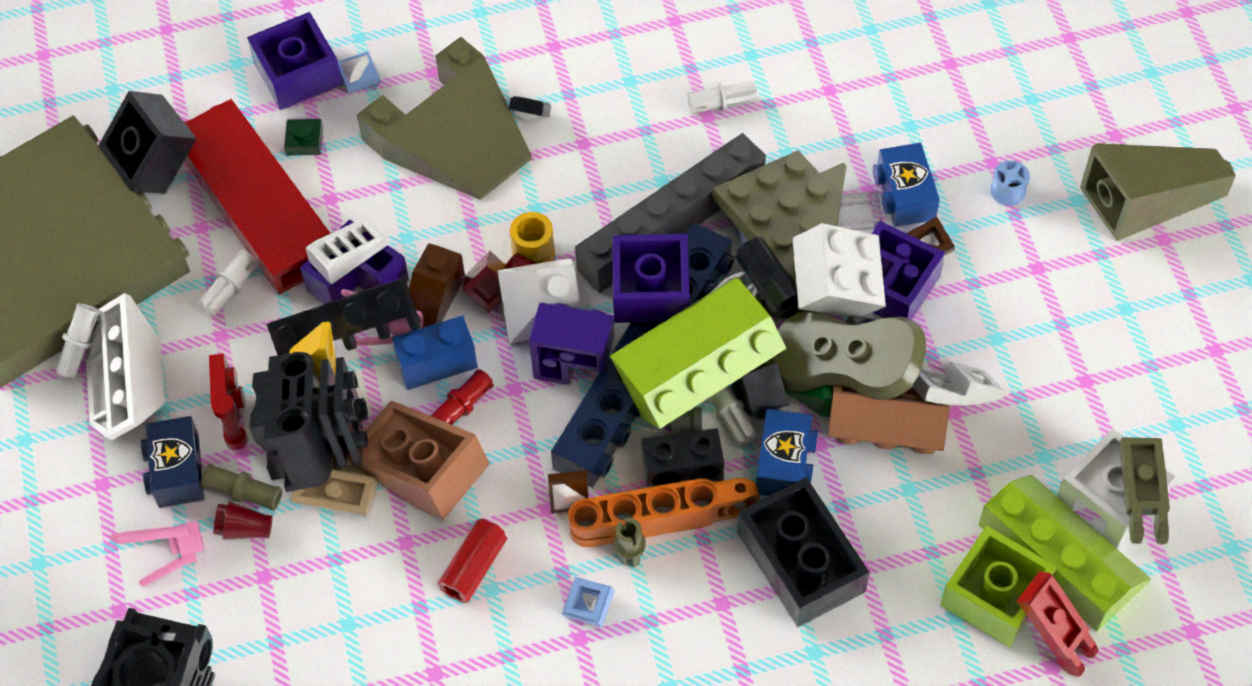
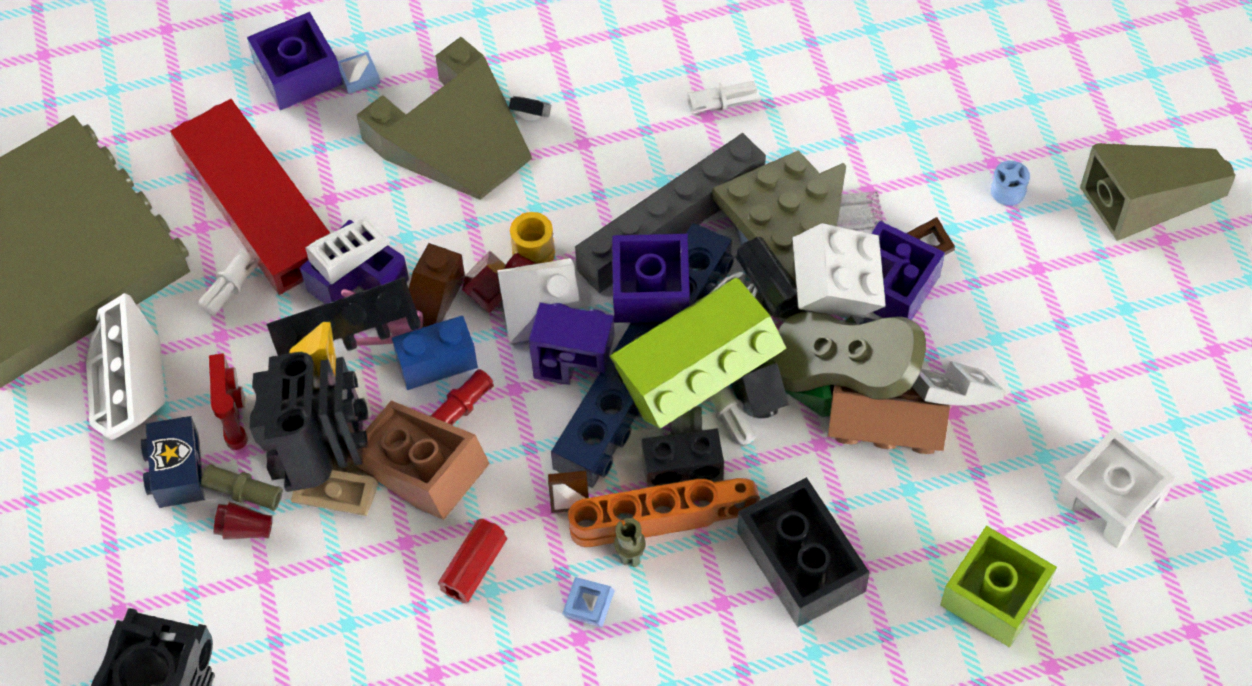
white axle [56,303,101,378] -> none
black brick [98,90,197,194] -> none
bright pink plant [110,521,204,586] -> none
dark green plate [284,119,323,156] -> none
blue brick [756,409,818,496] -> none
blue brick [873,142,940,227] -> none
lime slope [978,475,1151,632] -> none
red hinge [1017,571,1099,677] -> none
olive hinge [1119,437,1170,544] -> none

